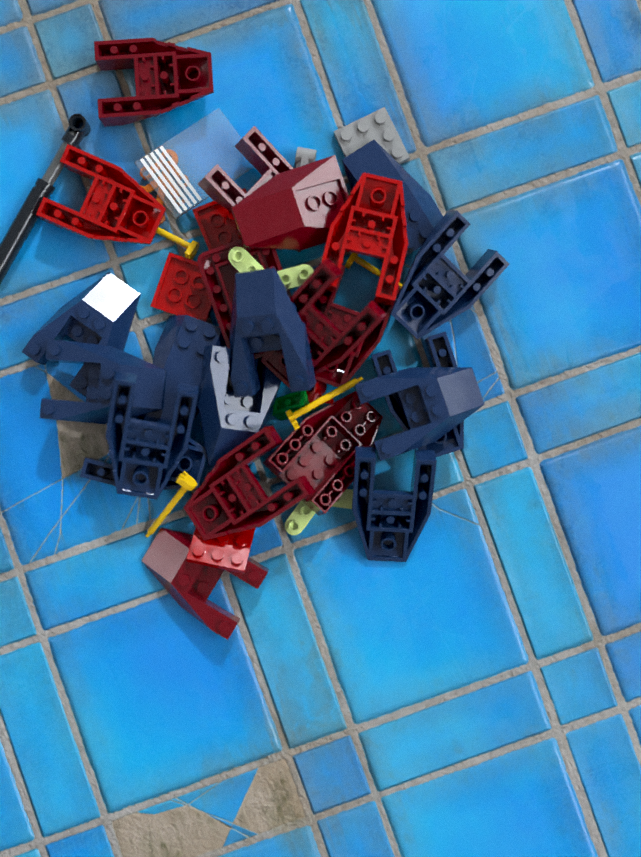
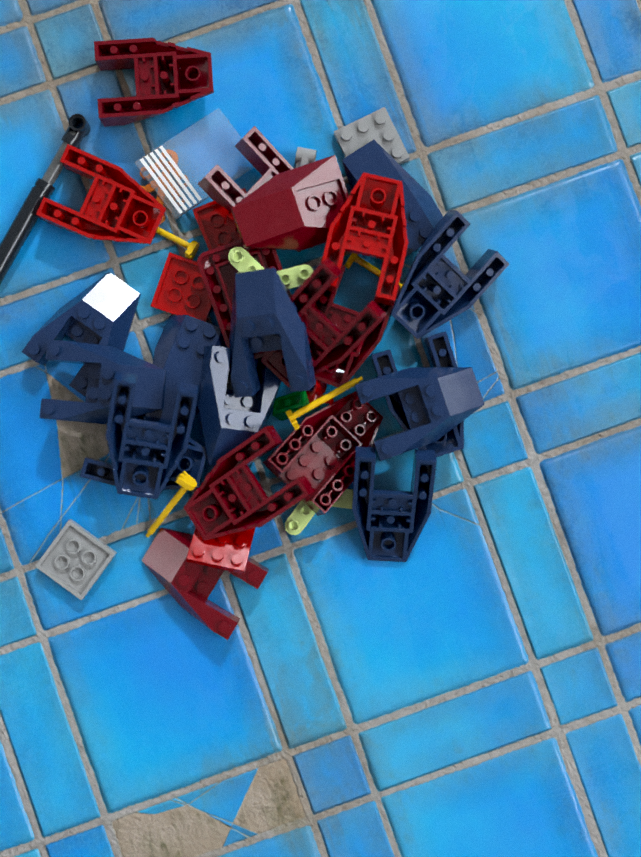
none -> light grey plate [35,519,117,600]

